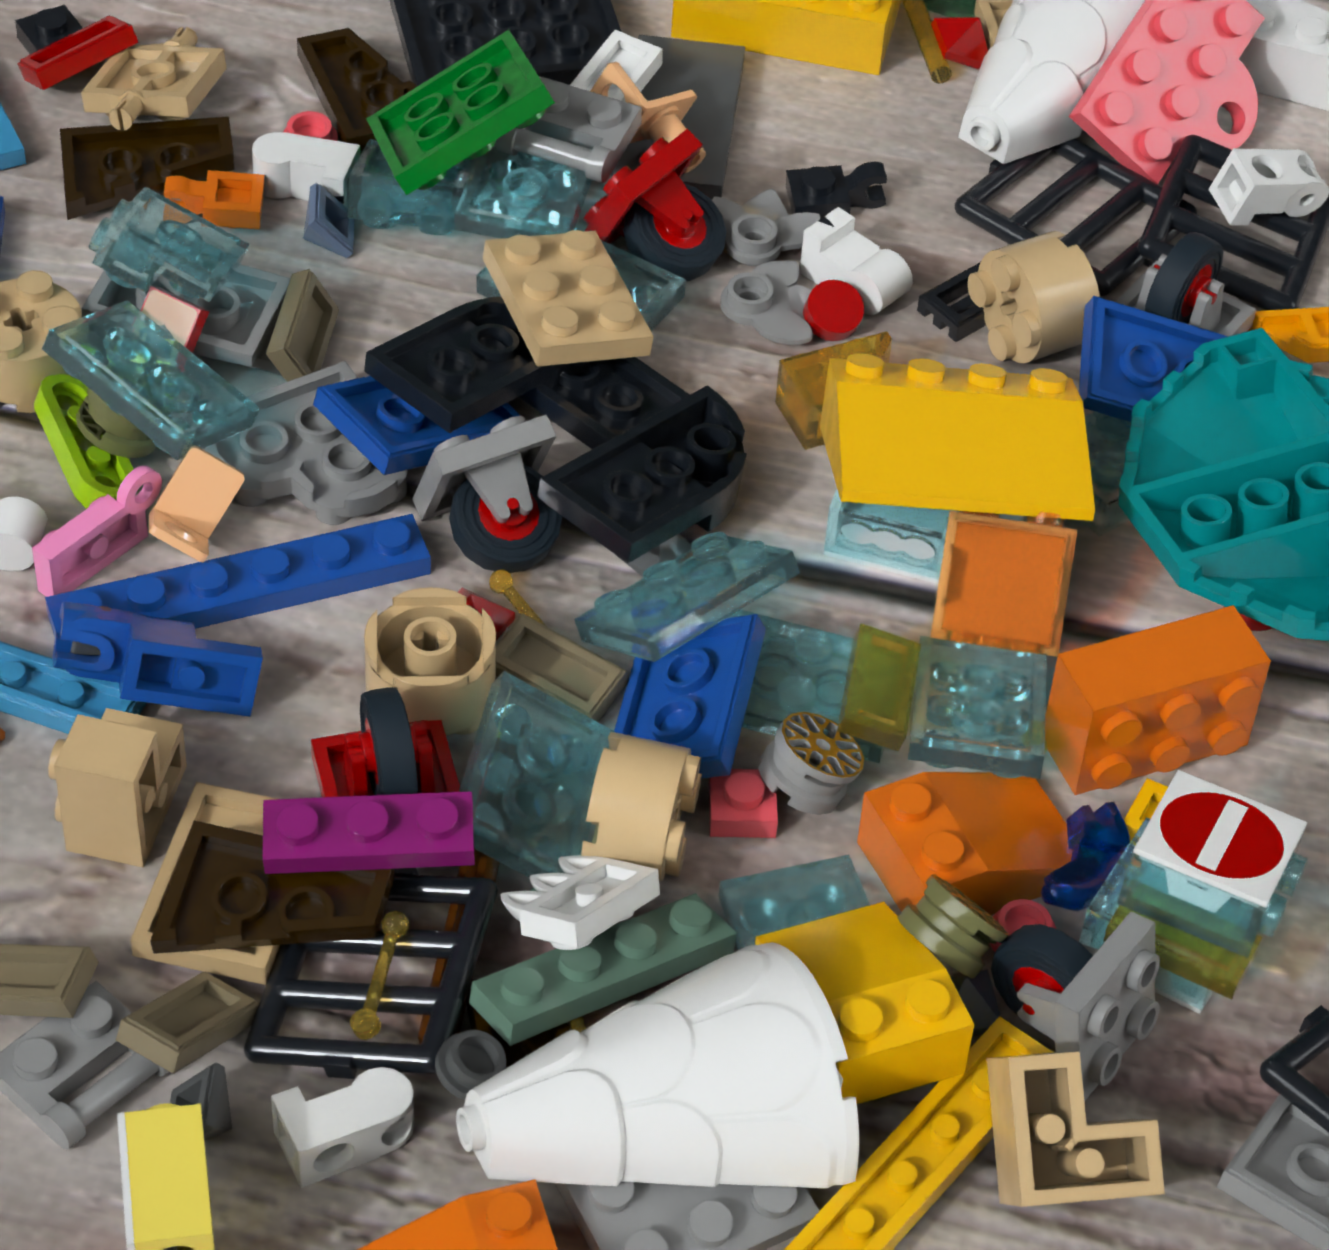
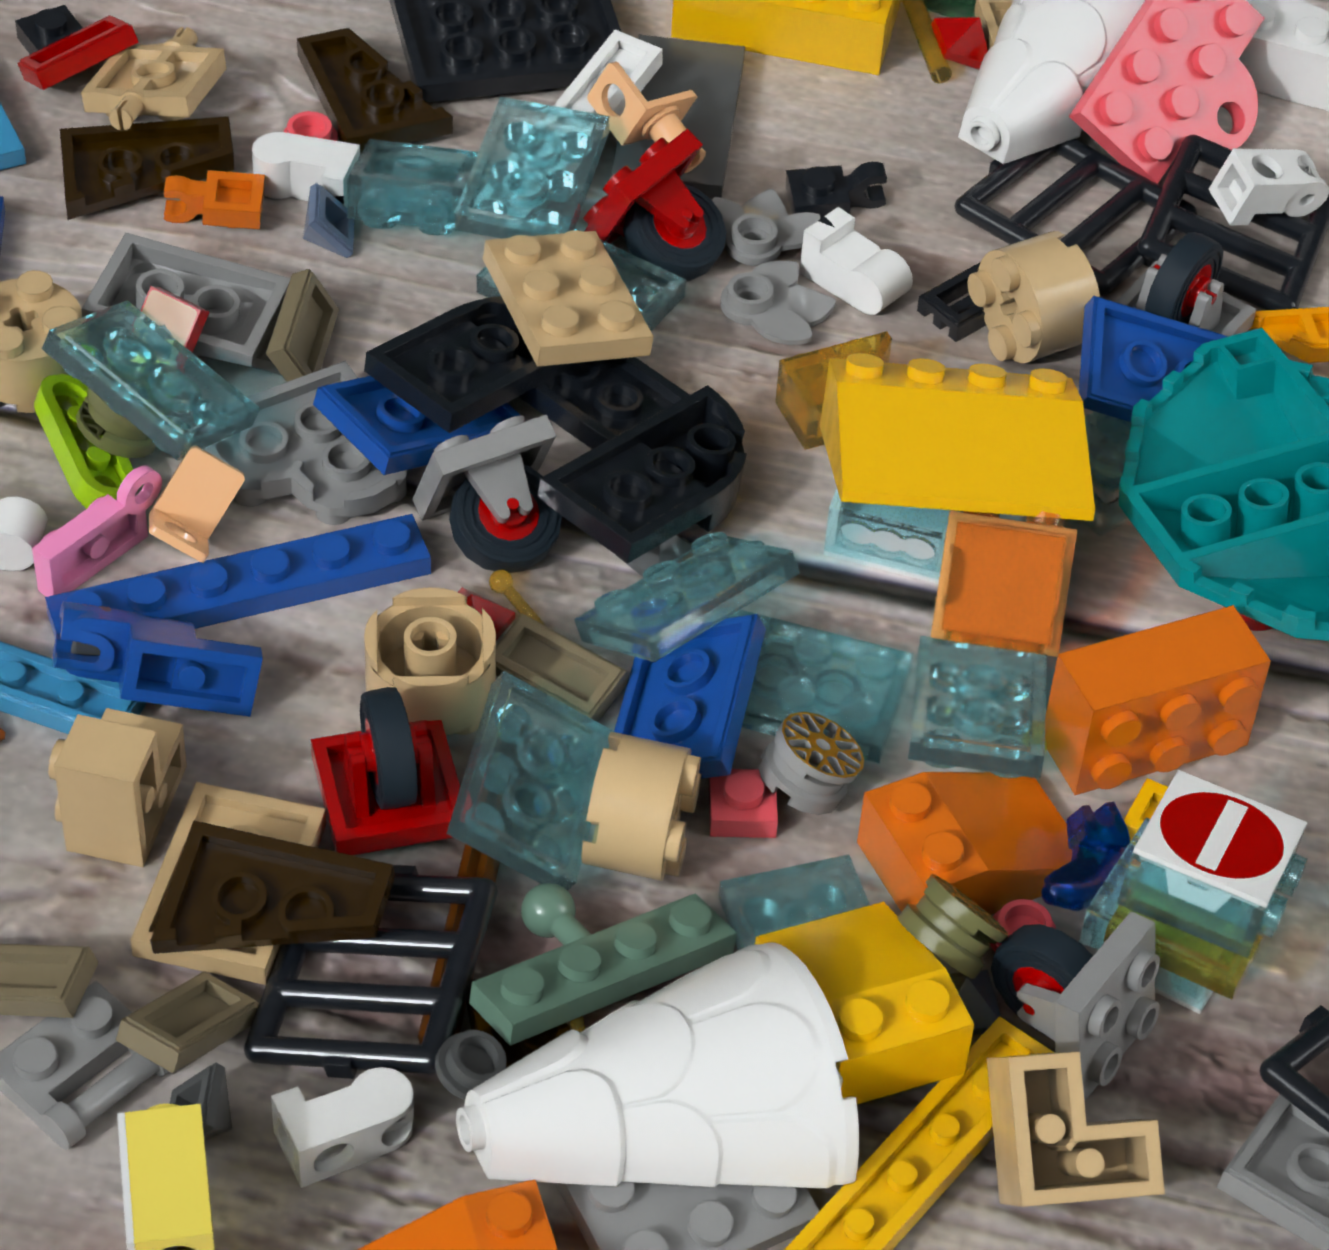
clear light blue plate [88,187,250,302] -> none
magenta plate [263,791,475,874] -> none
clear yellow hinge [350,911,409,1040] -> none
green plate [366,30,555,196] -> none
light grey plate [496,76,642,183] -> none
white plate [500,855,660,950] -> none
red tile [803,280,864,341] -> none
clear yellow tile [837,623,921,751] -> none

